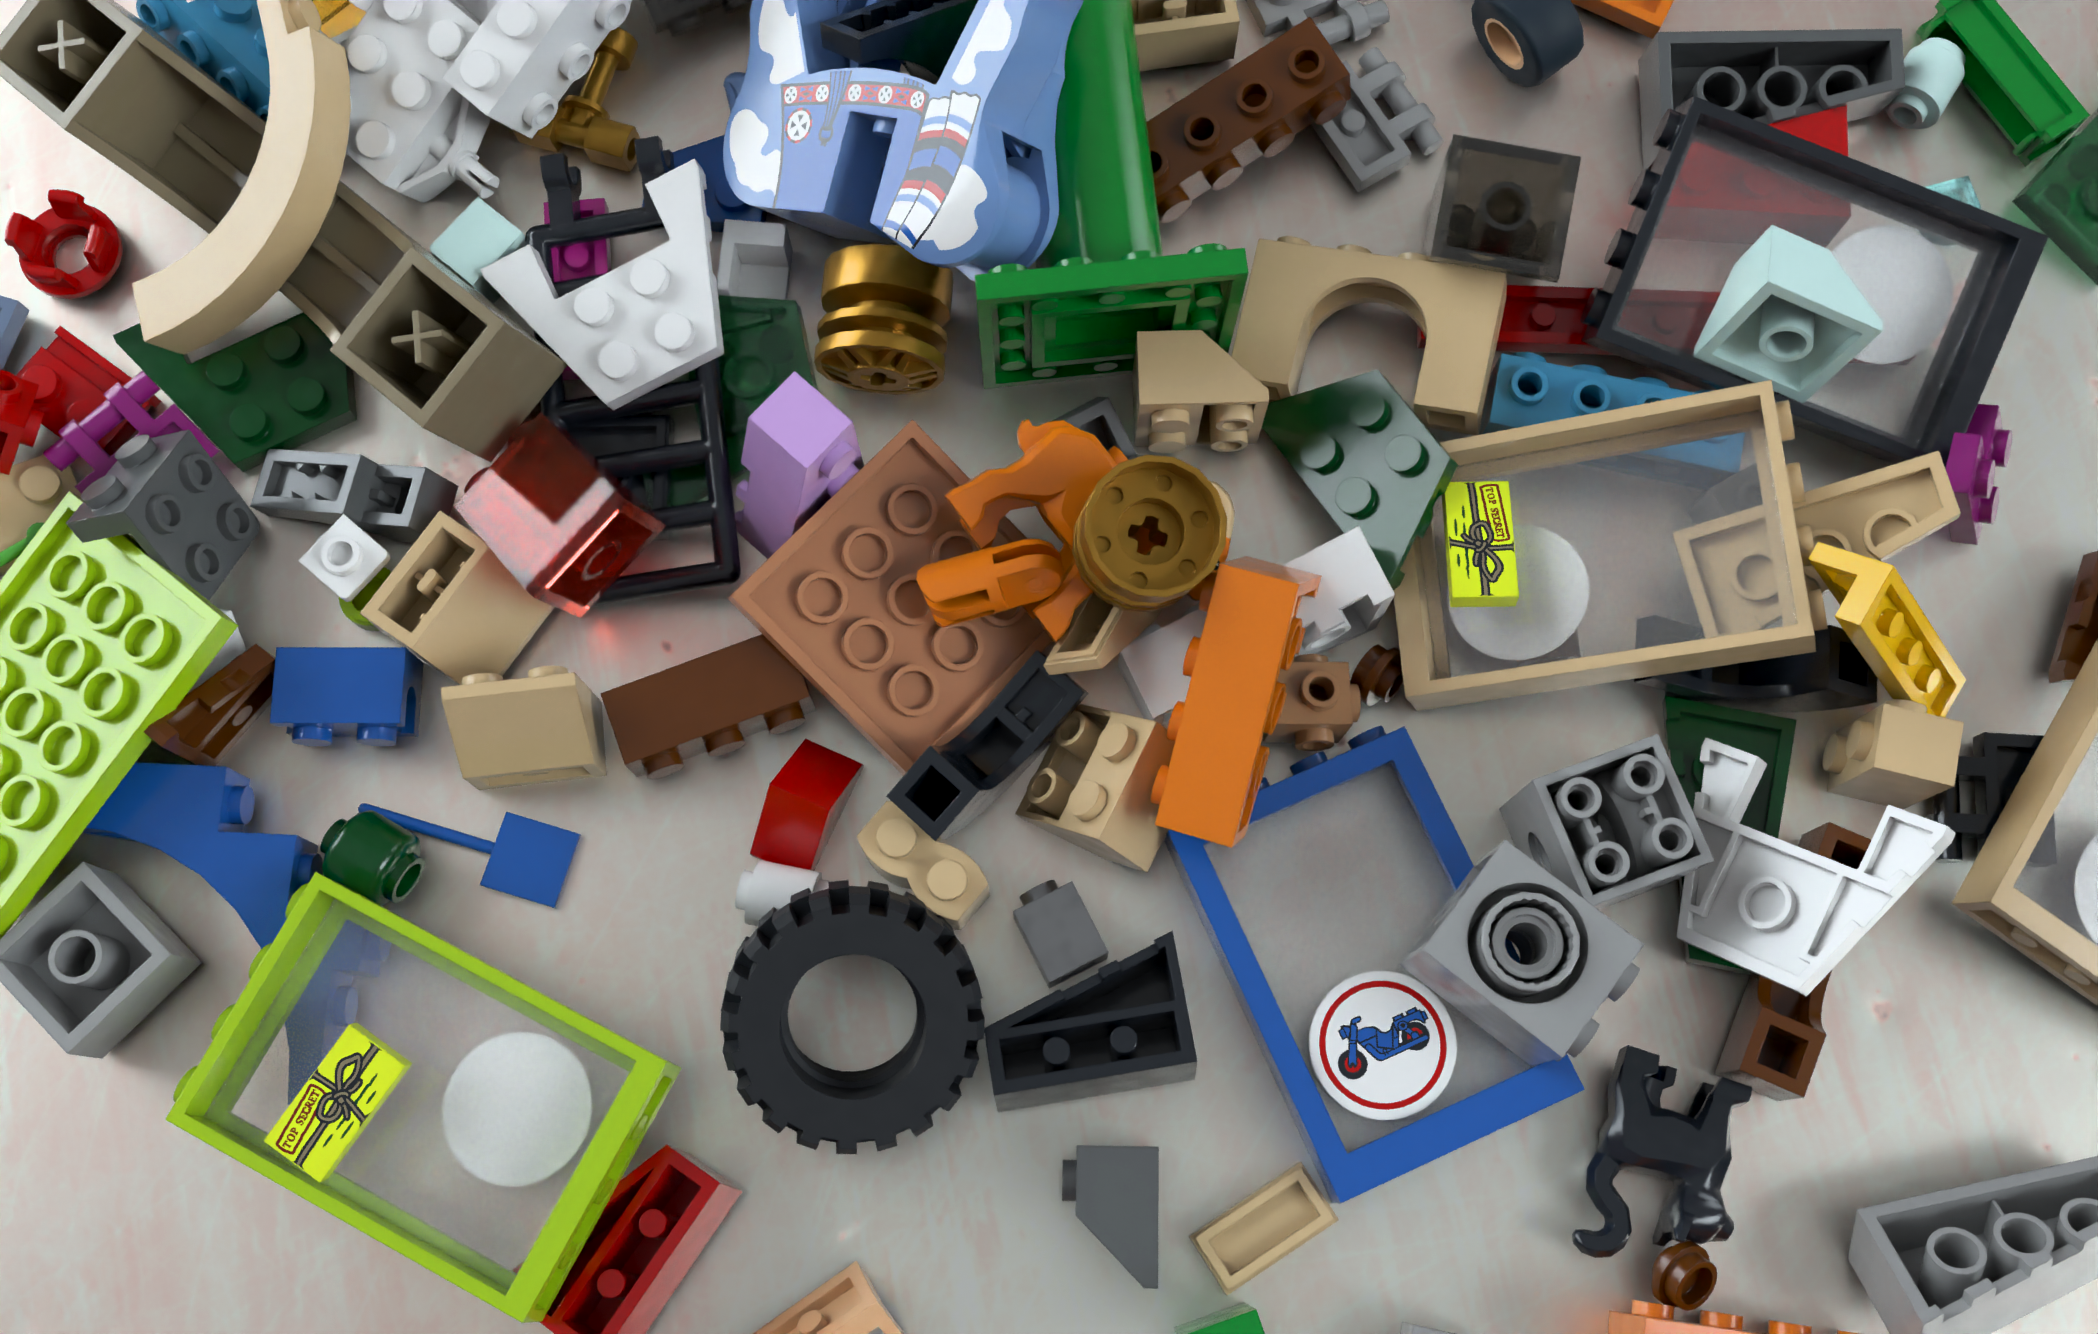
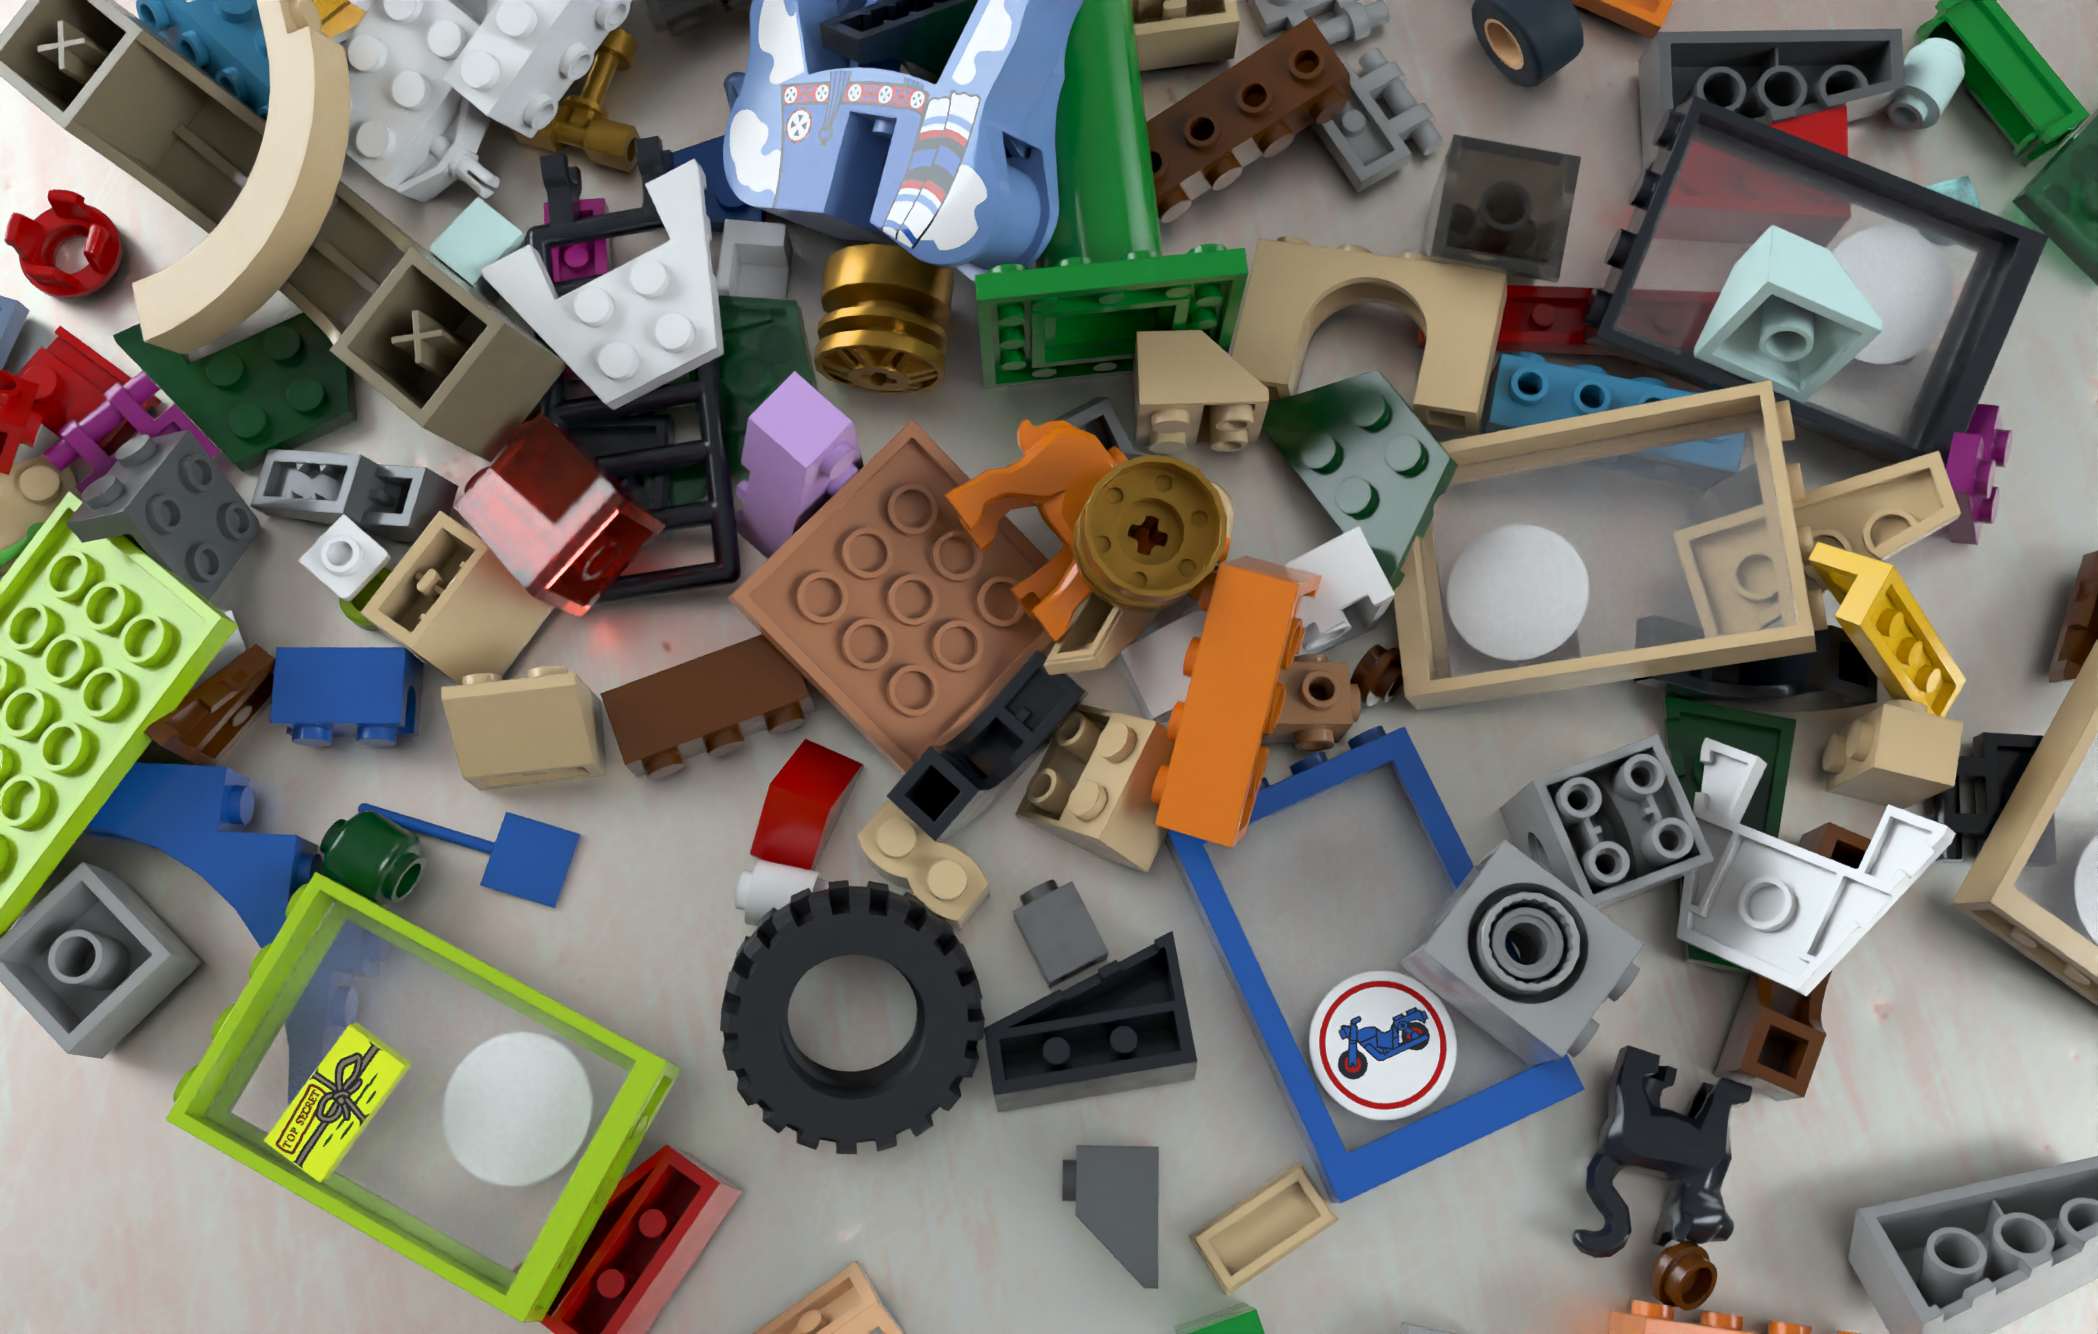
orange arm [916,539,1064,628] -> none
neon yellow tile [1442,481,1519,607] -> none

